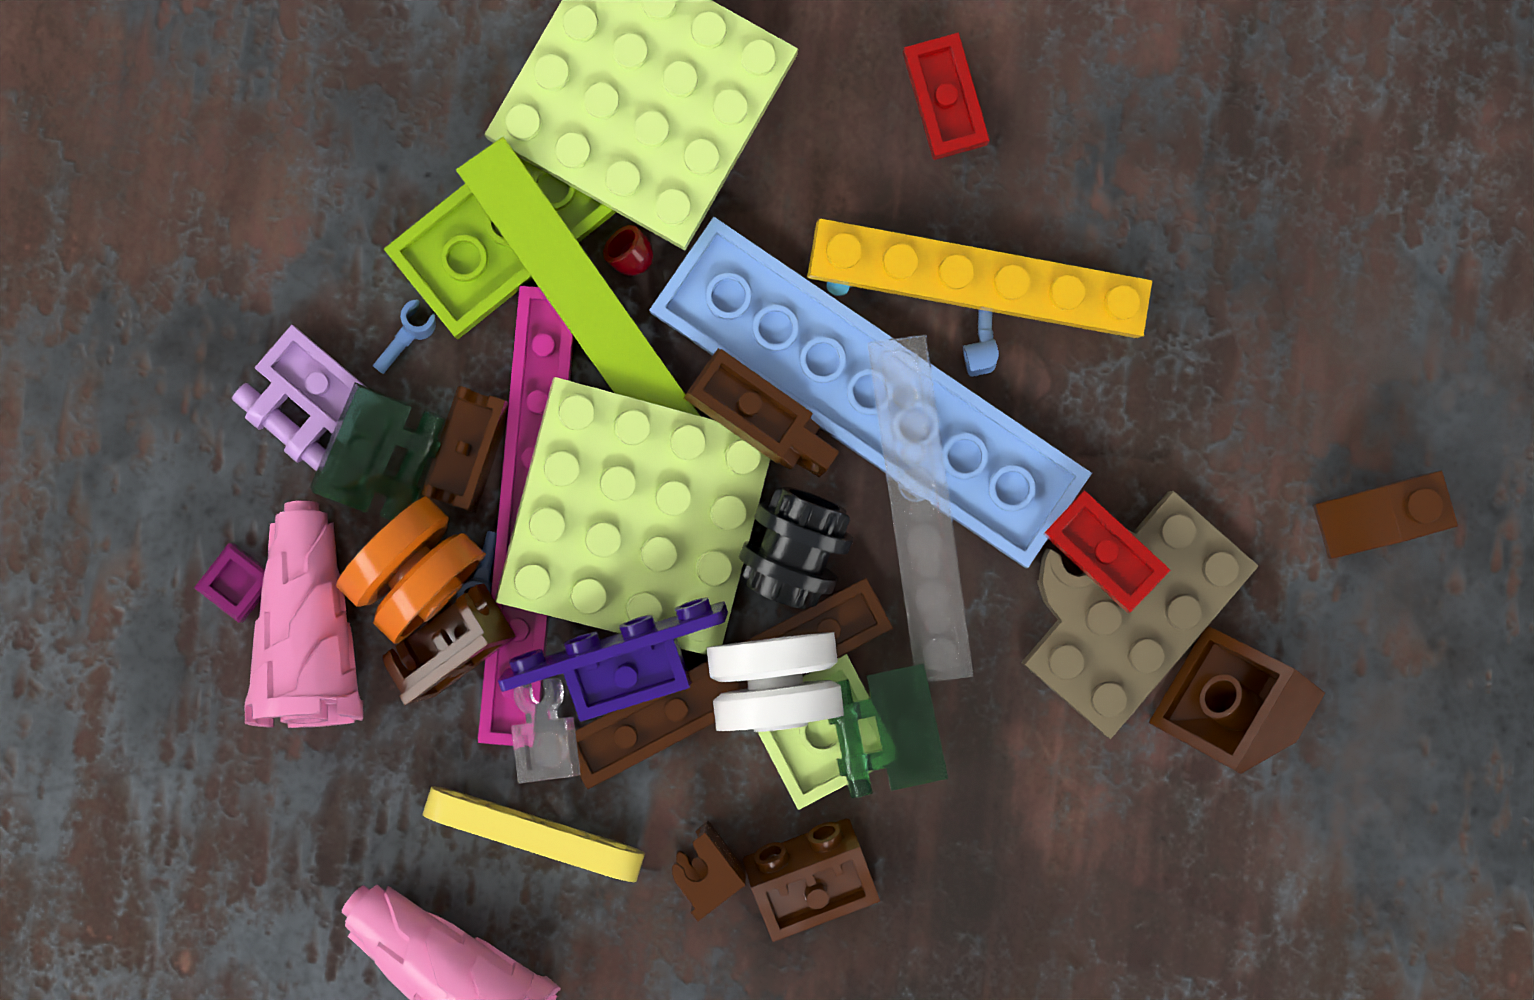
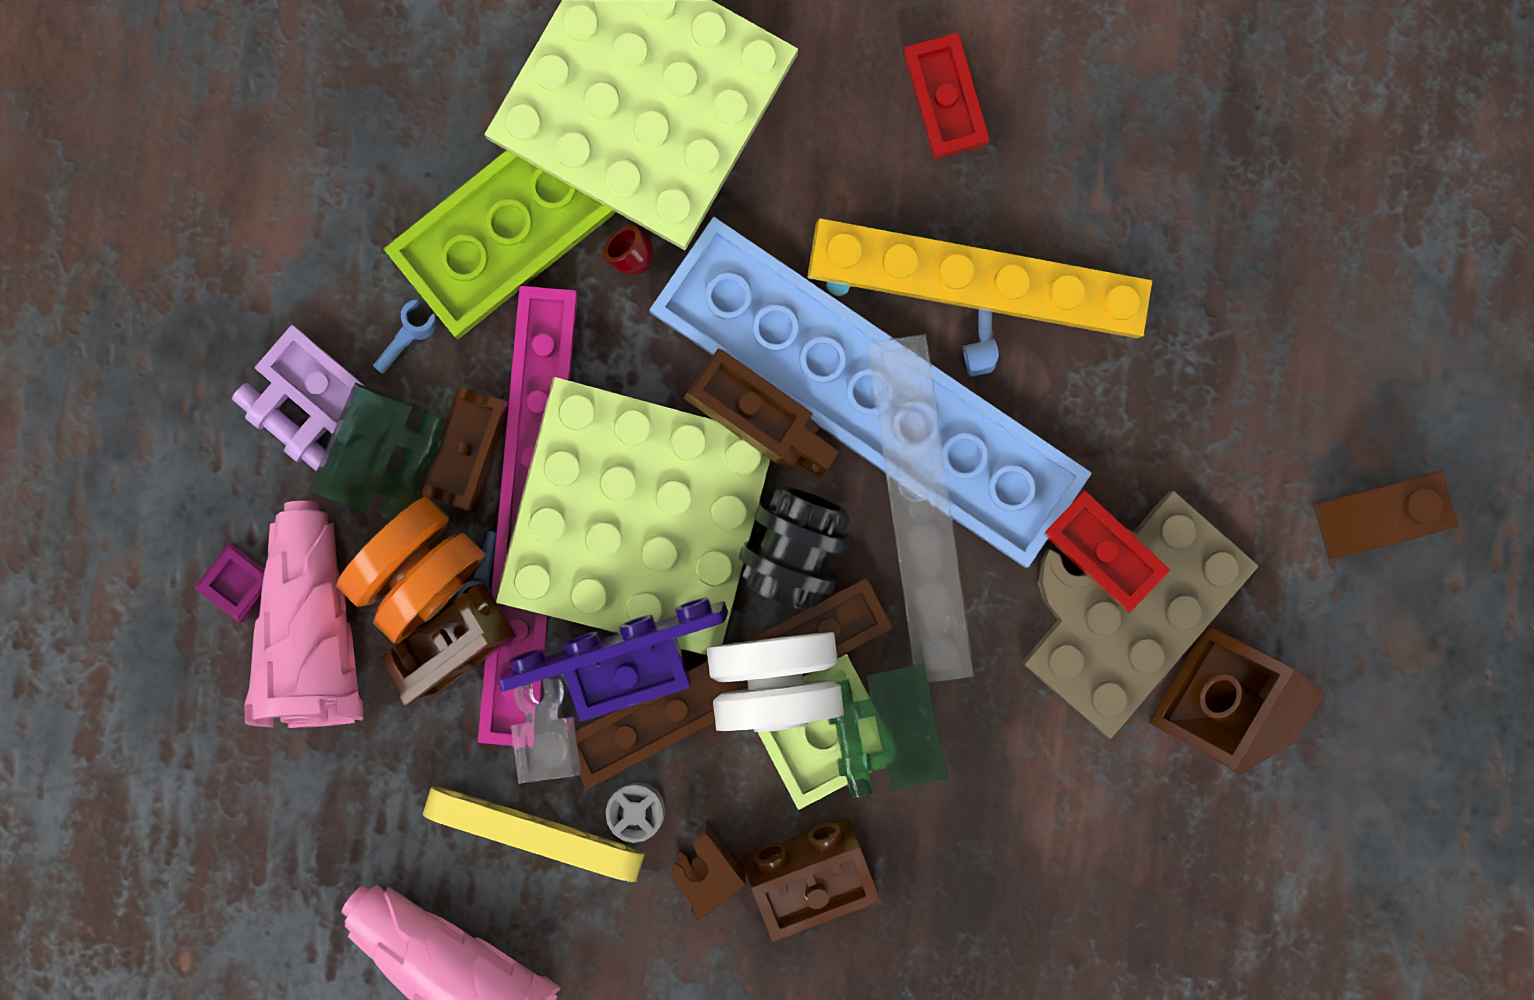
lime tile [456,137,700,416] -> none
none -> light grey wheel [605,781,666,843]

